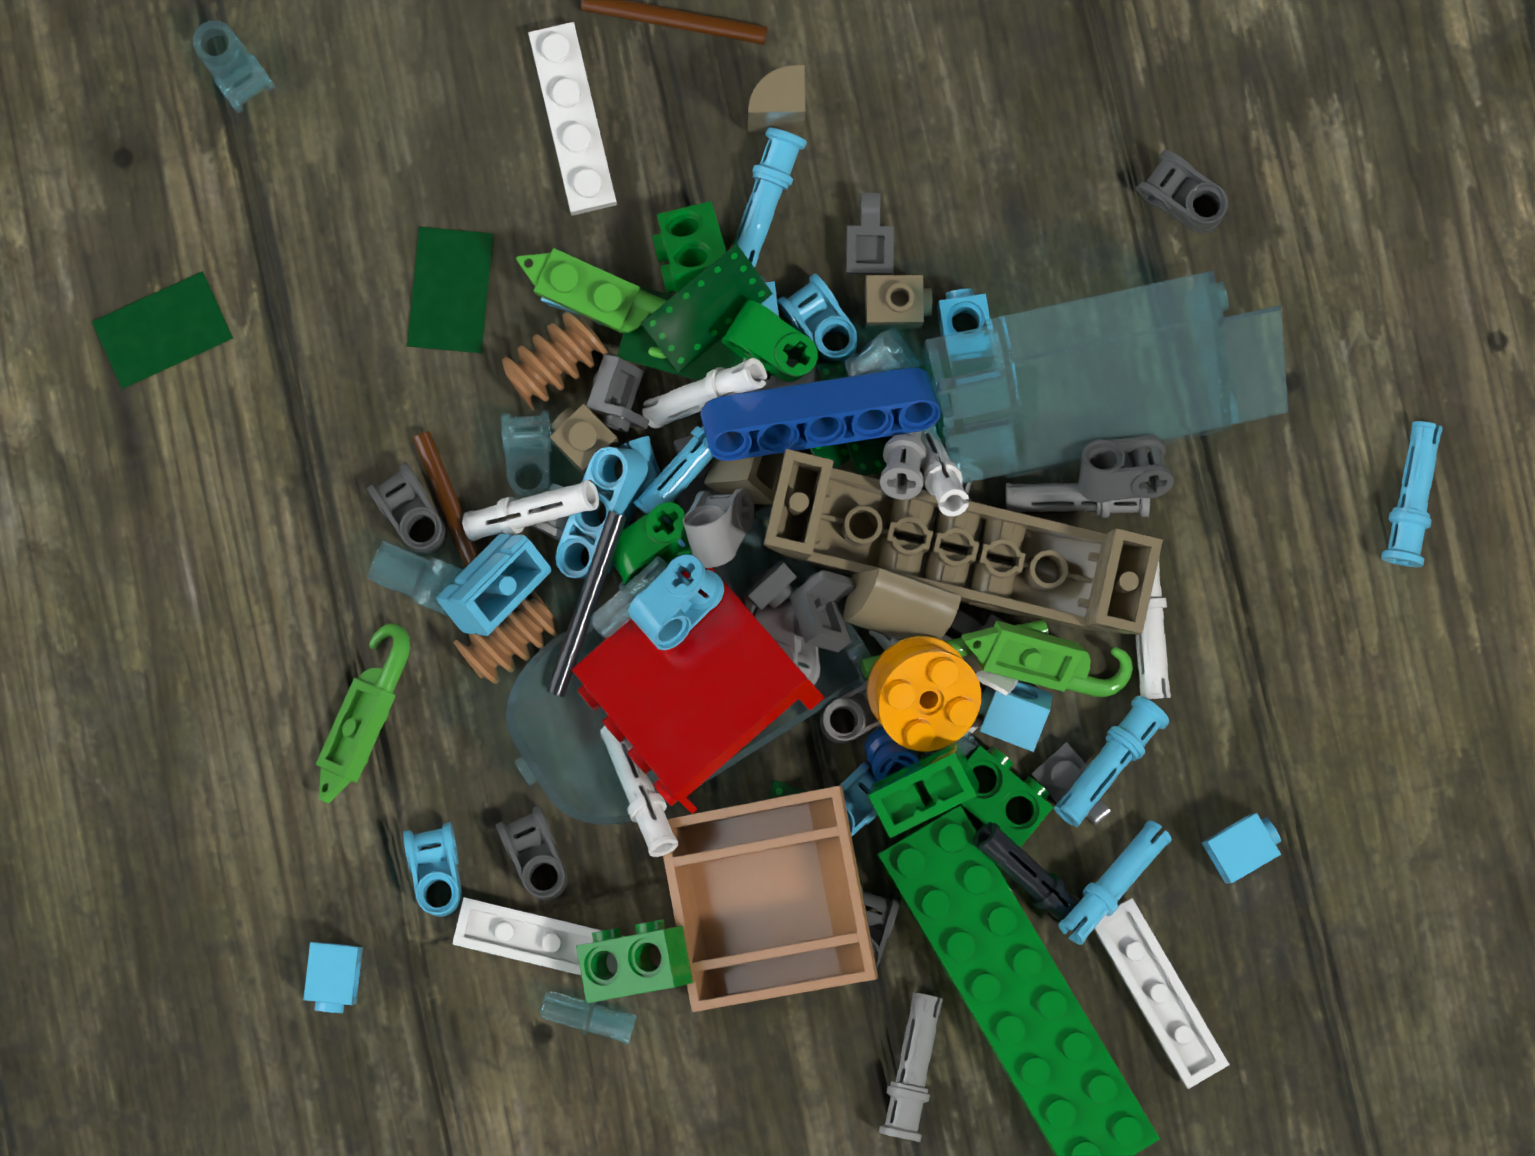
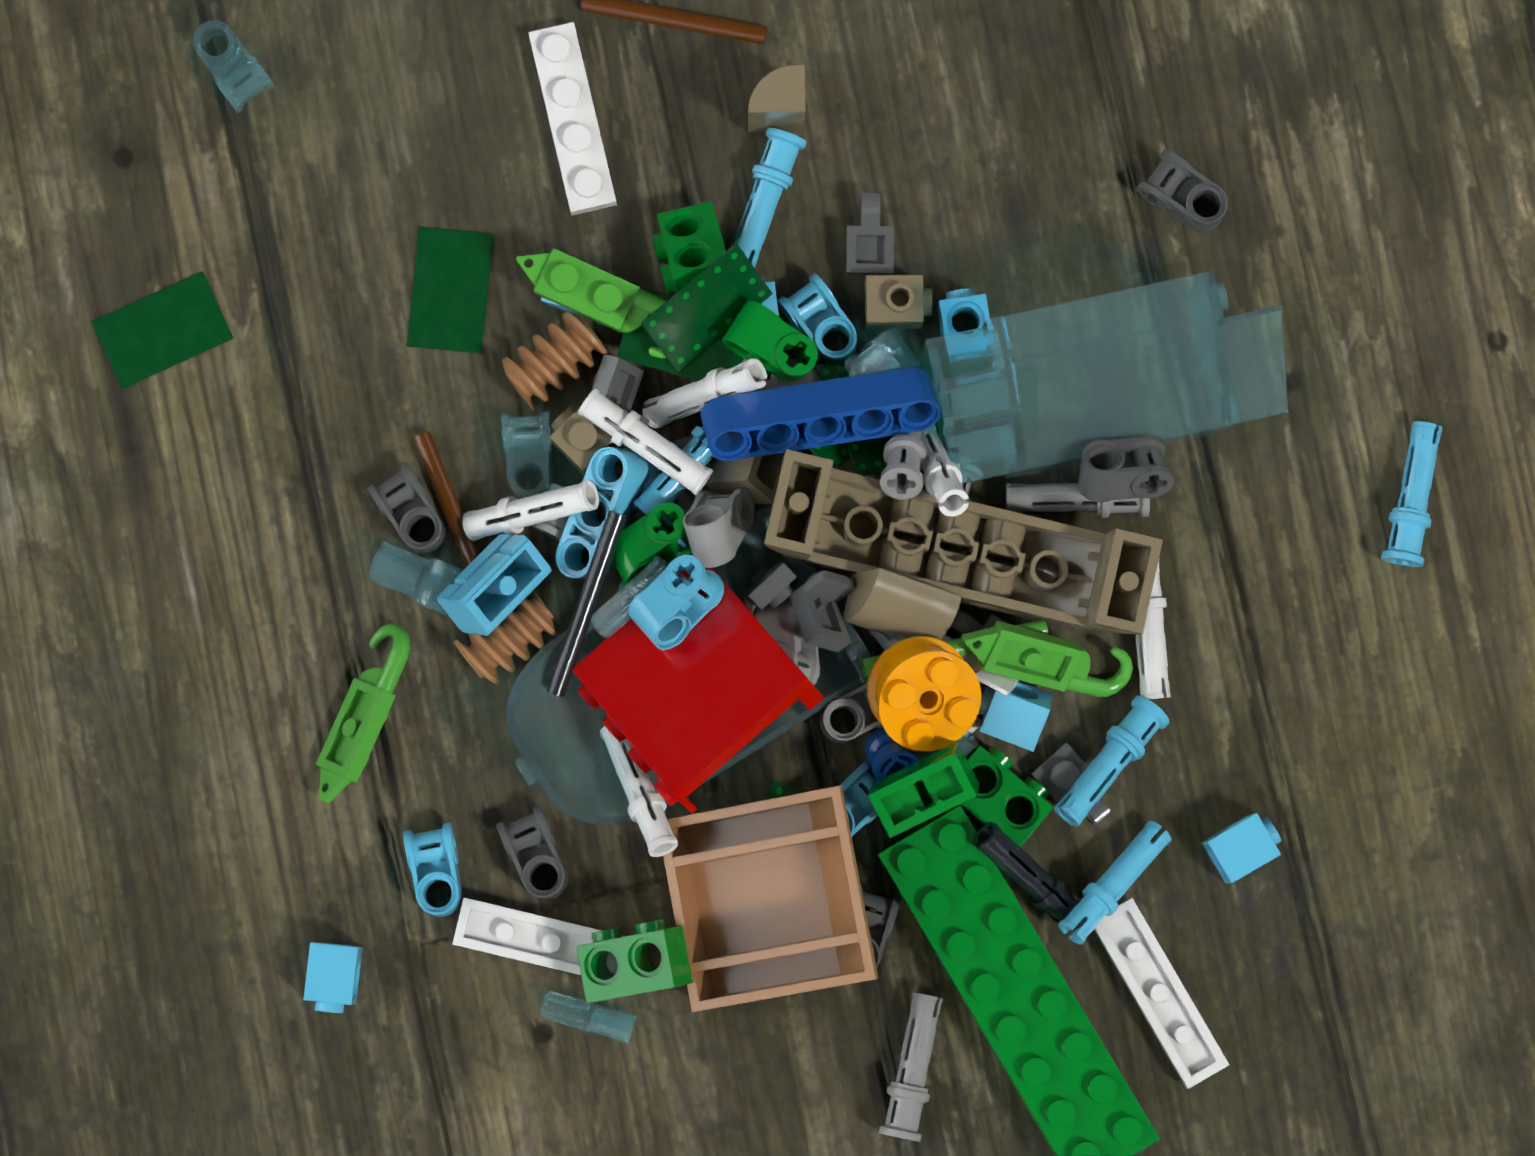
none -> white pin [578,389,713,496]

